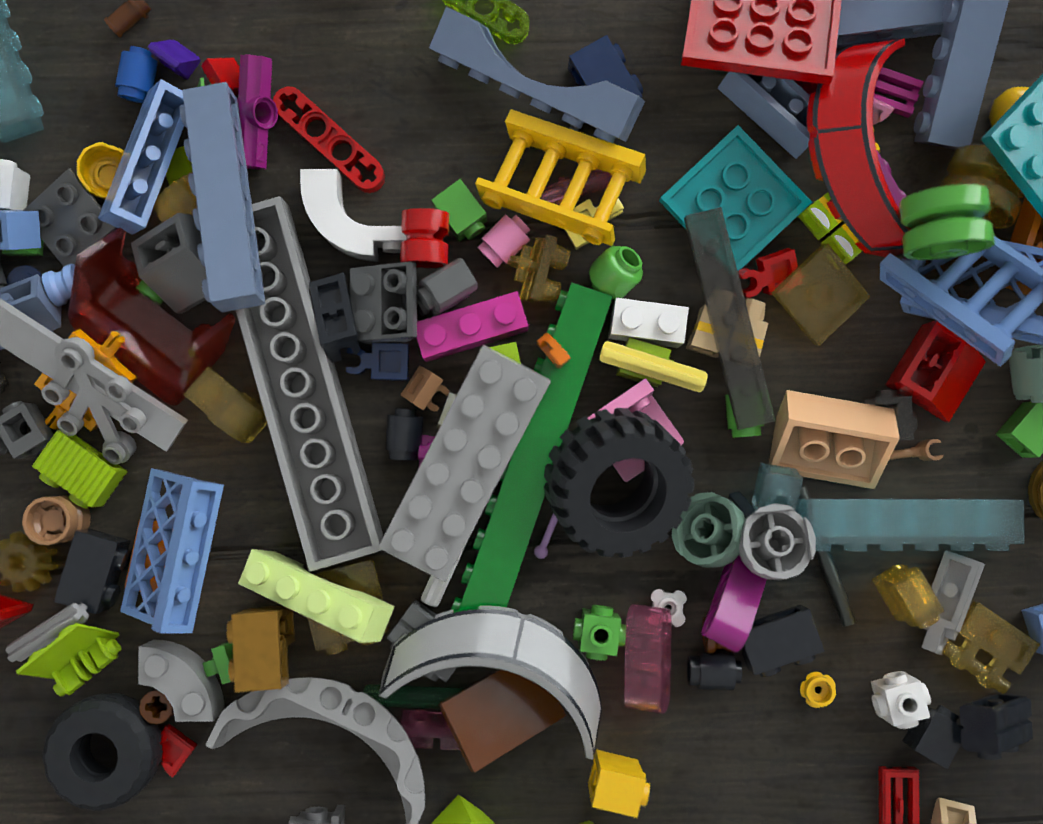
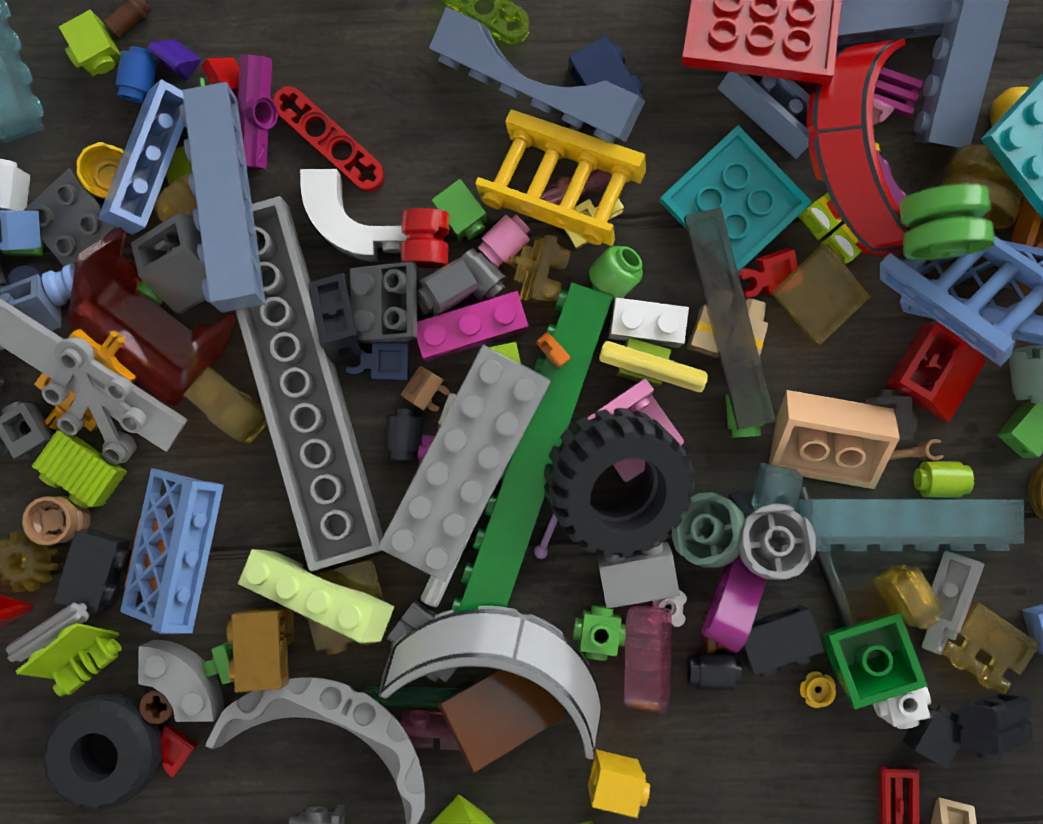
none -> lime brick [59,9,121,76]
none -> dark grey brick [461,248,506,302]
none -> light grey brick [597,541,680,609]
none -> green slope [820,613,928,709]
none -> lime brick [913,461,974,498]

